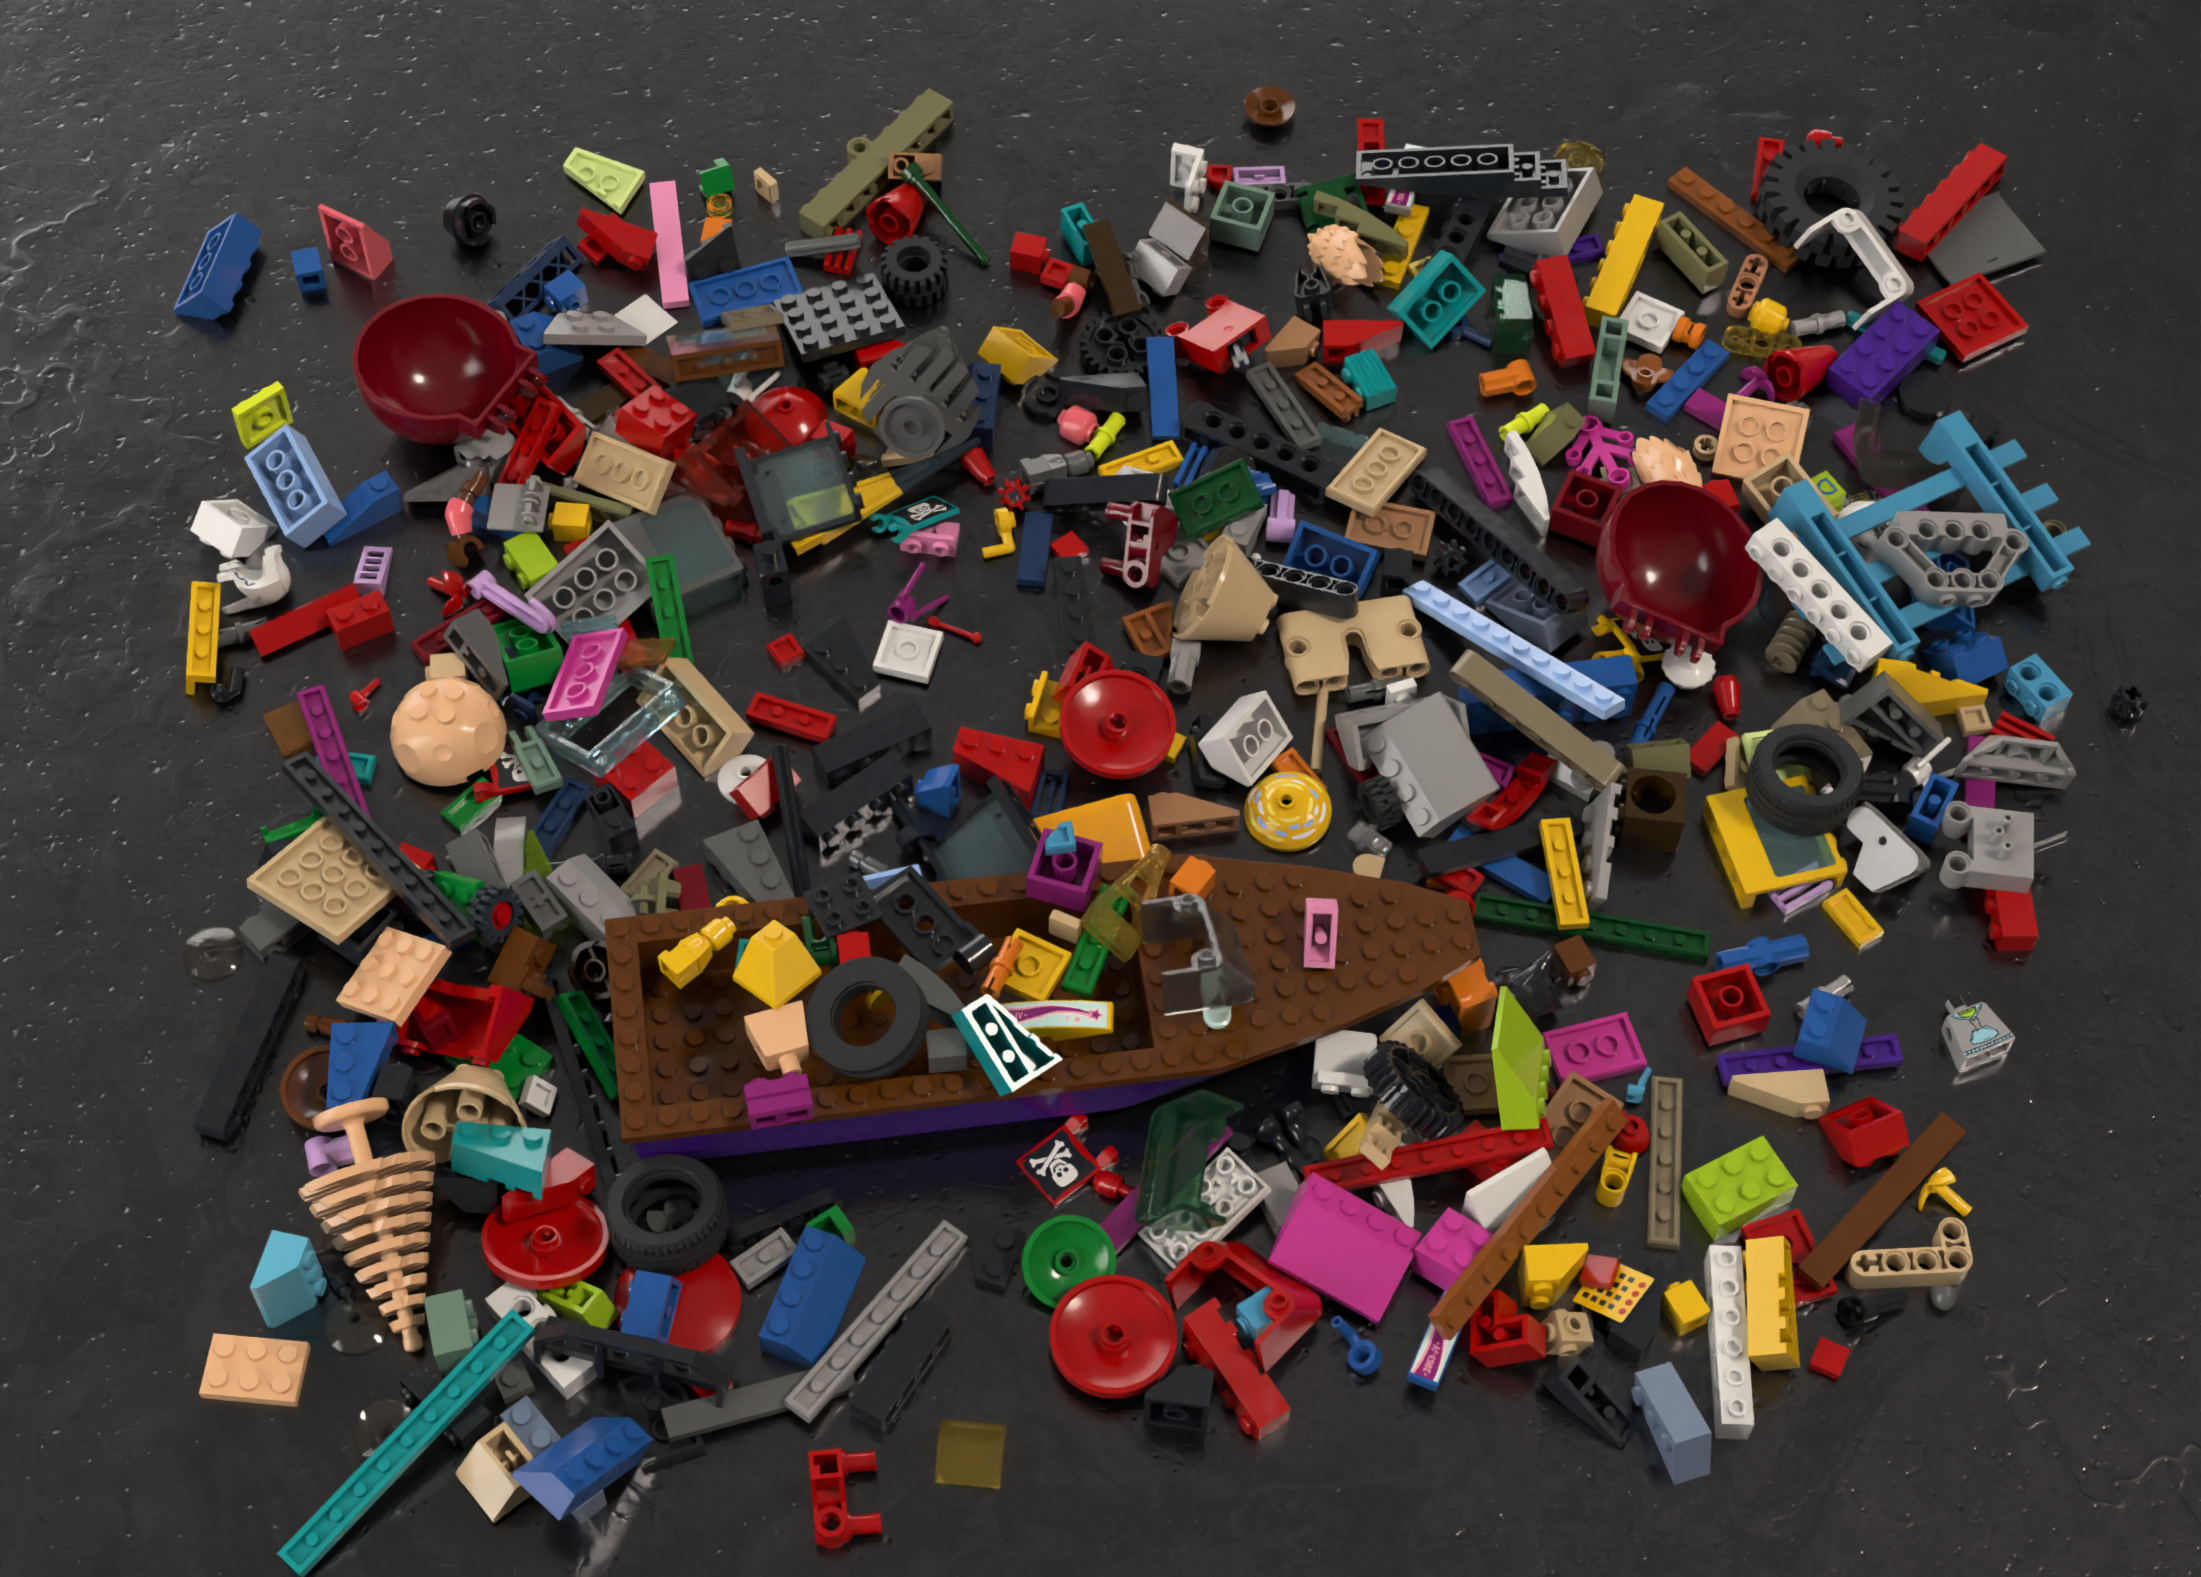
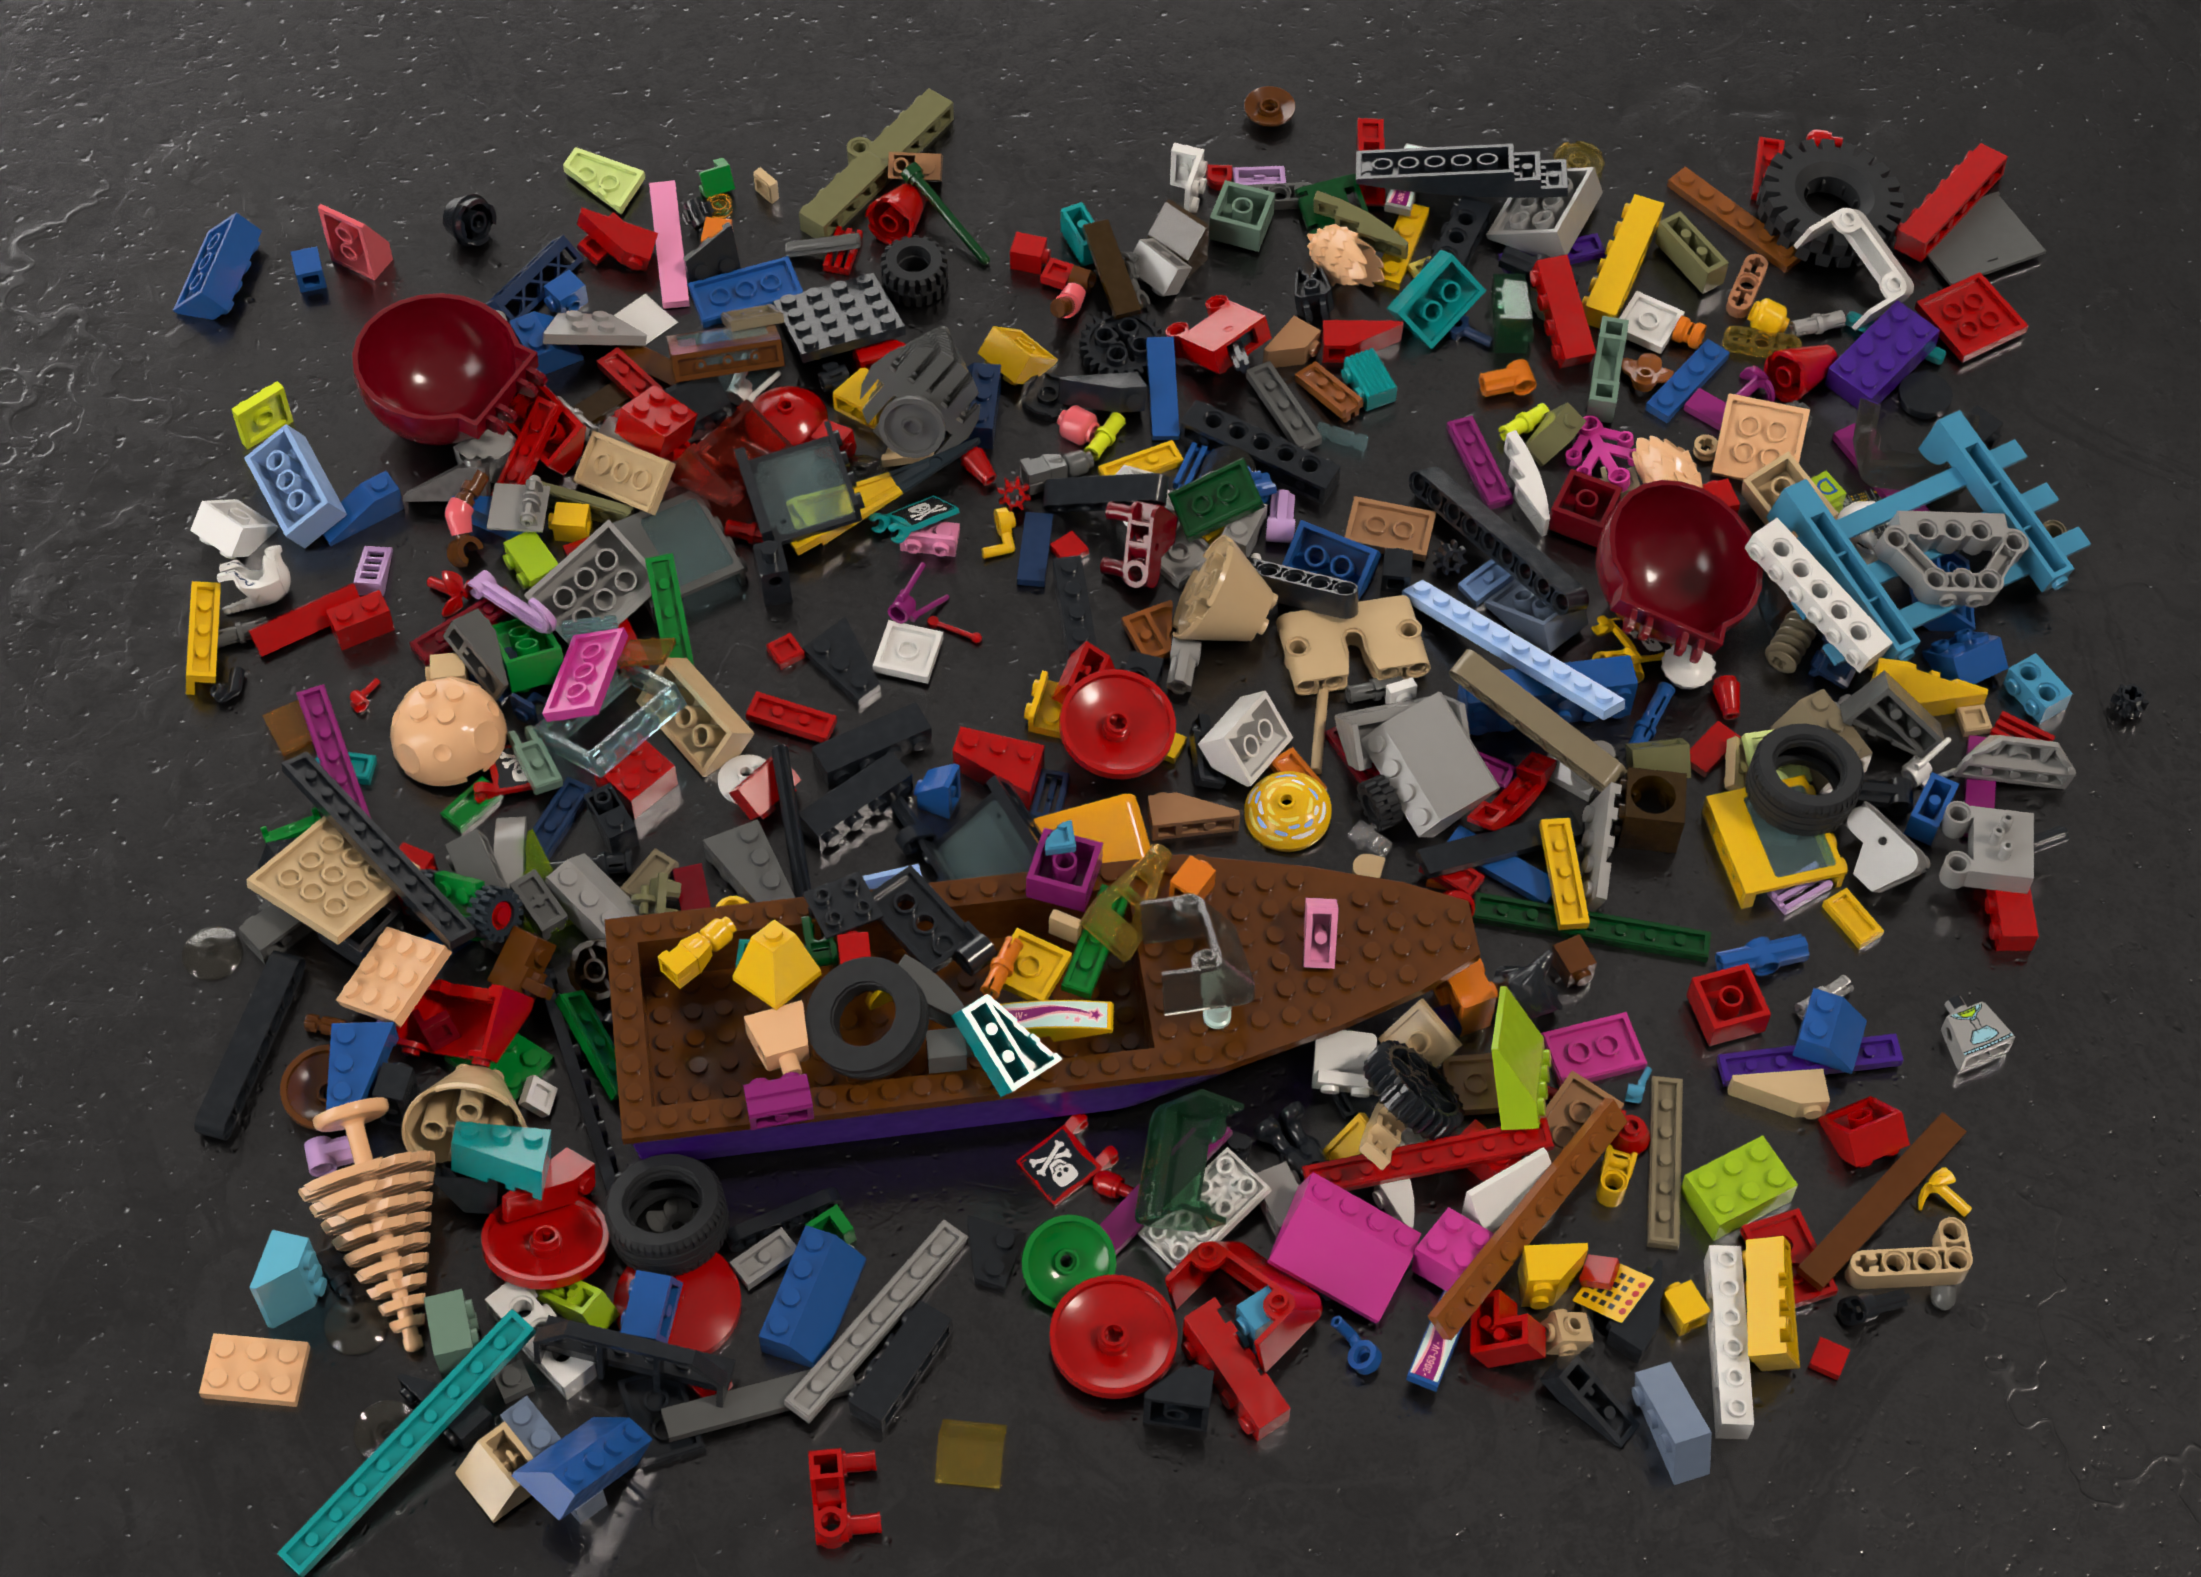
dark grey axle [848,850,892,875] -> none
tan tile [1325,427,1427,518] -> none
none -> black gear [681,197,715,229]

